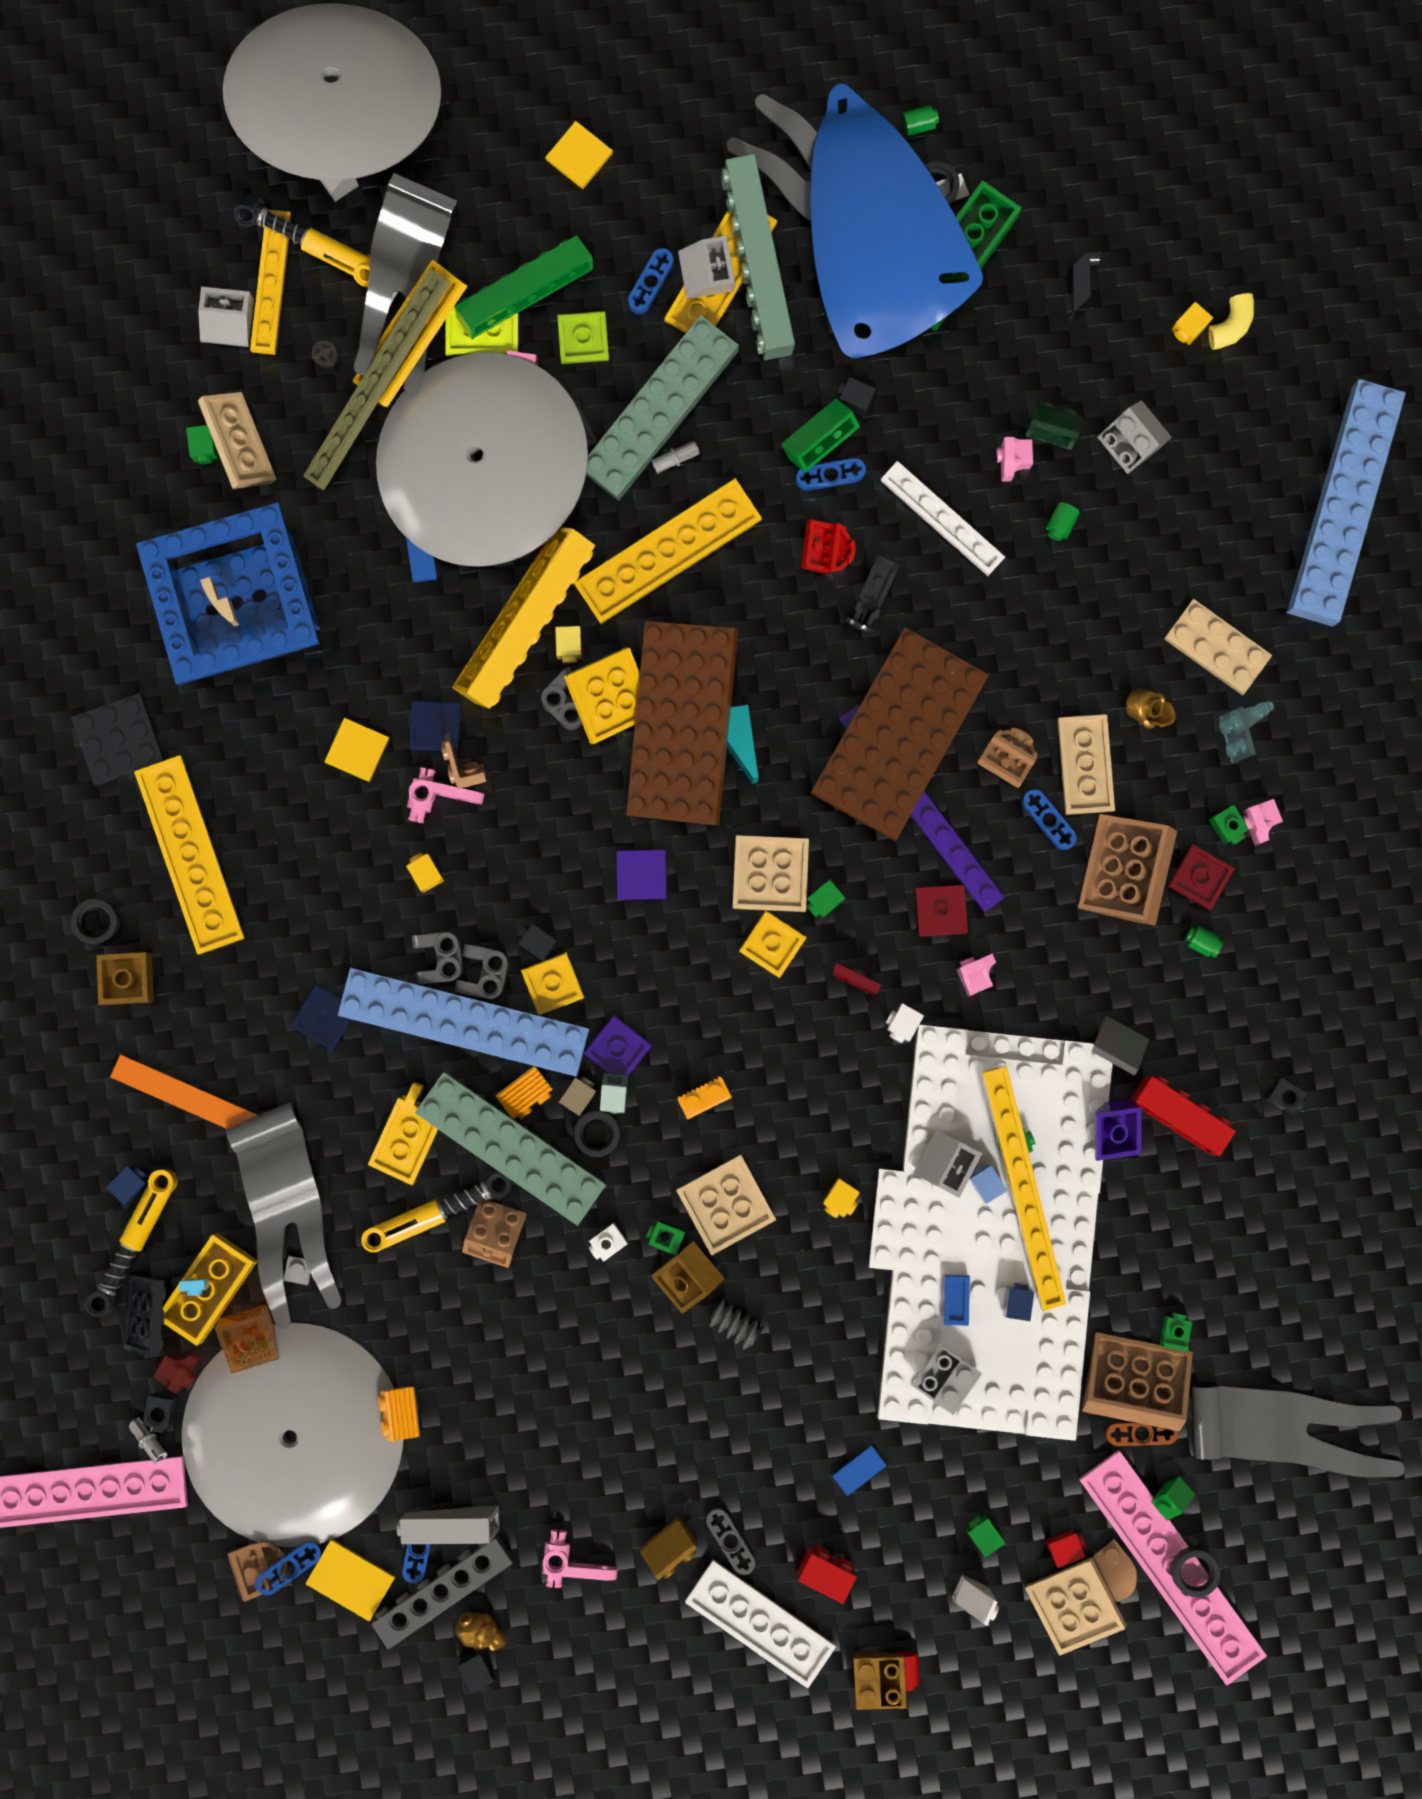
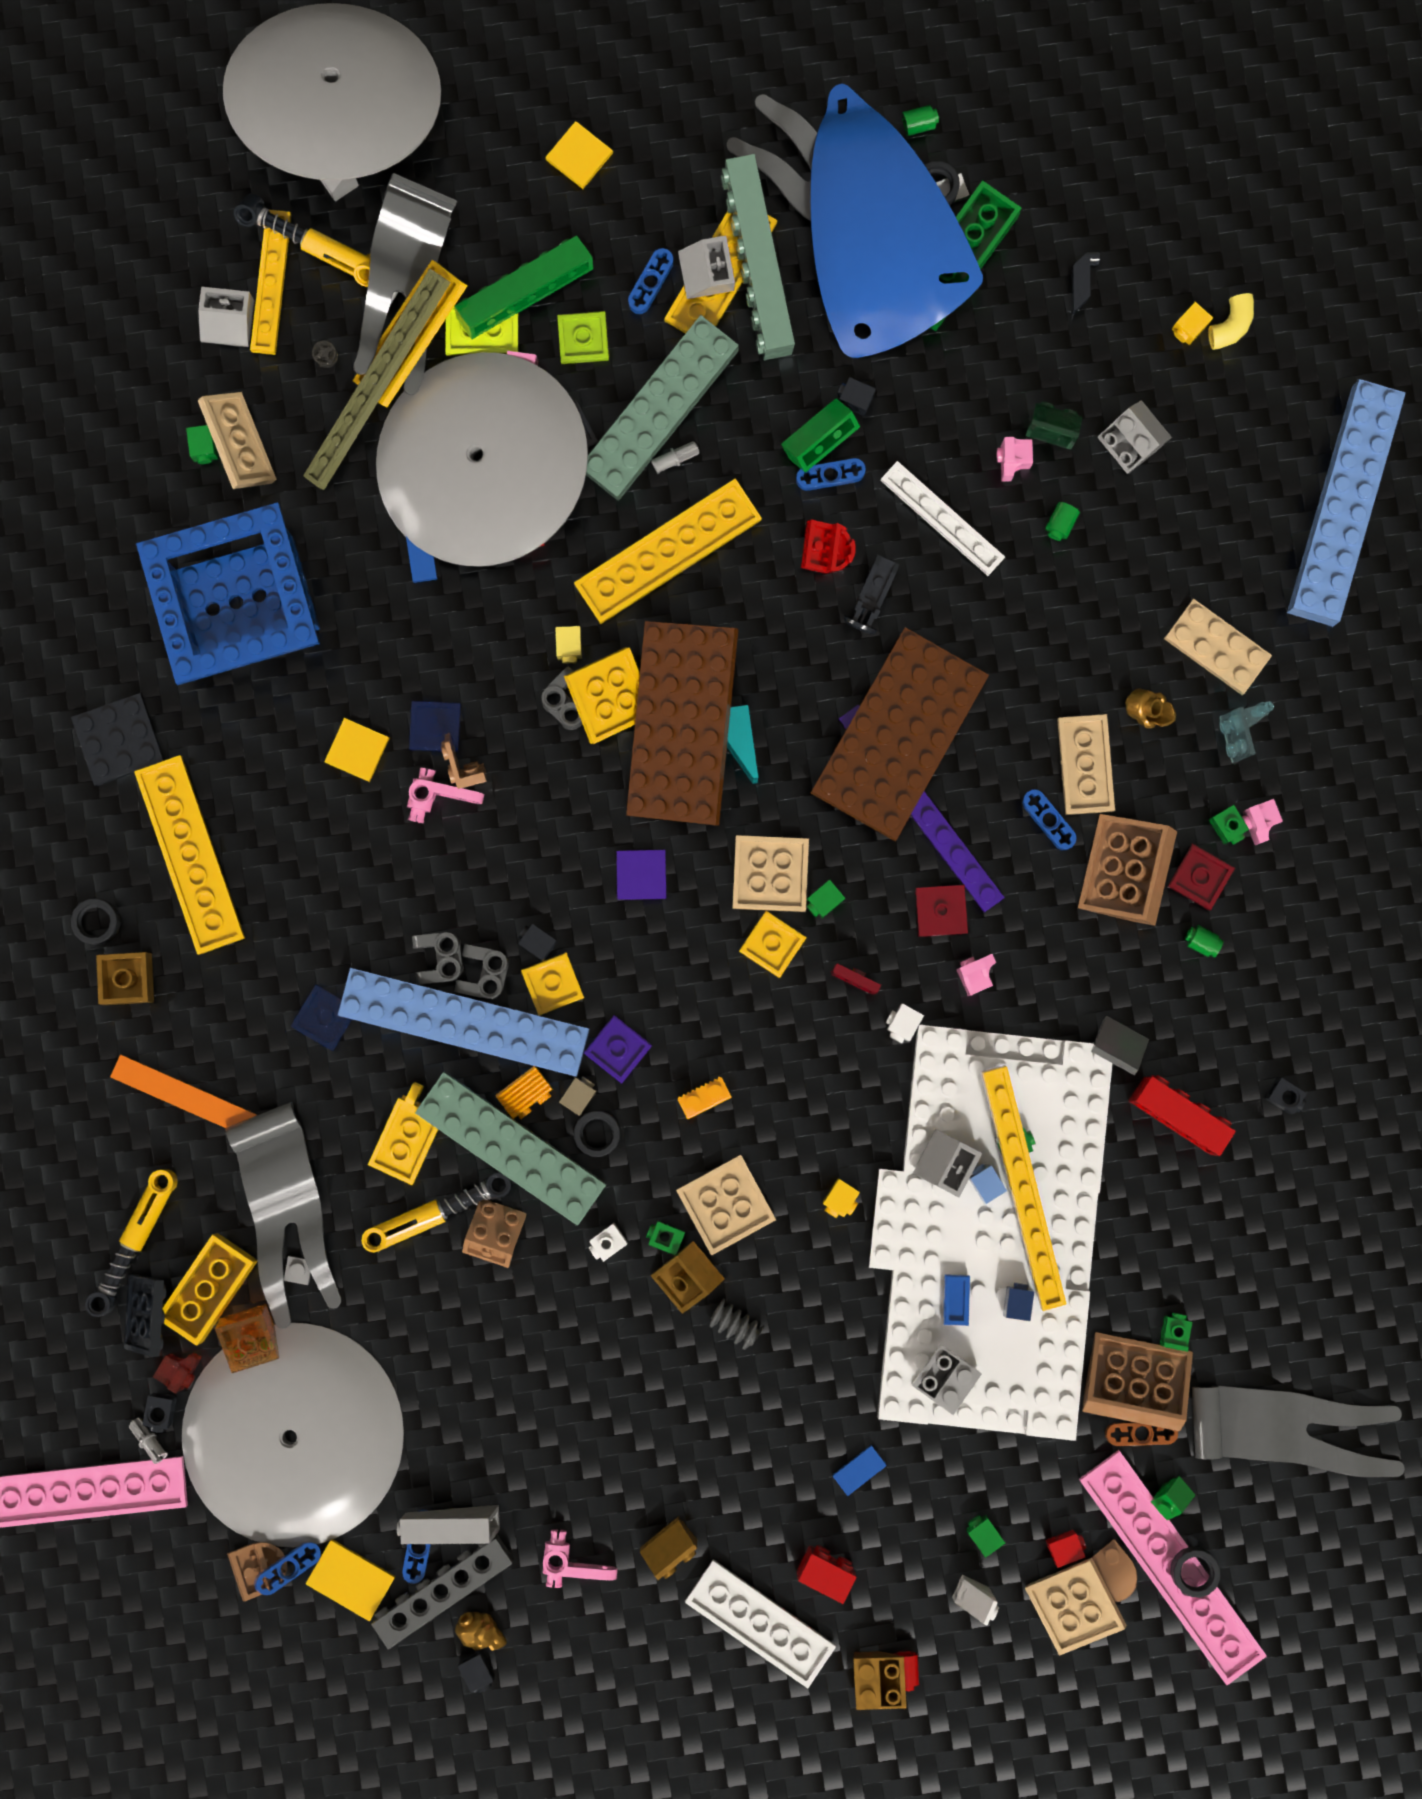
dark blue brick [106,1165,148,1205] -> none
medium azure plate [179,1278,209,1296] -> none
tan slope [200,577,239,626] -> none
light orange brick [377,1386,420,1441] -> none
yellow brick [407,853,444,893] -> none
yellow brick [452,527,595,709] -> none
brick [600,1073,628,1114] -> none
dark grey beam [706,1507,755,1575] -> none
medium nougat slope [977,728,1037,788] -> none
dark purple slope [1095,1099,1142,1161] -> none

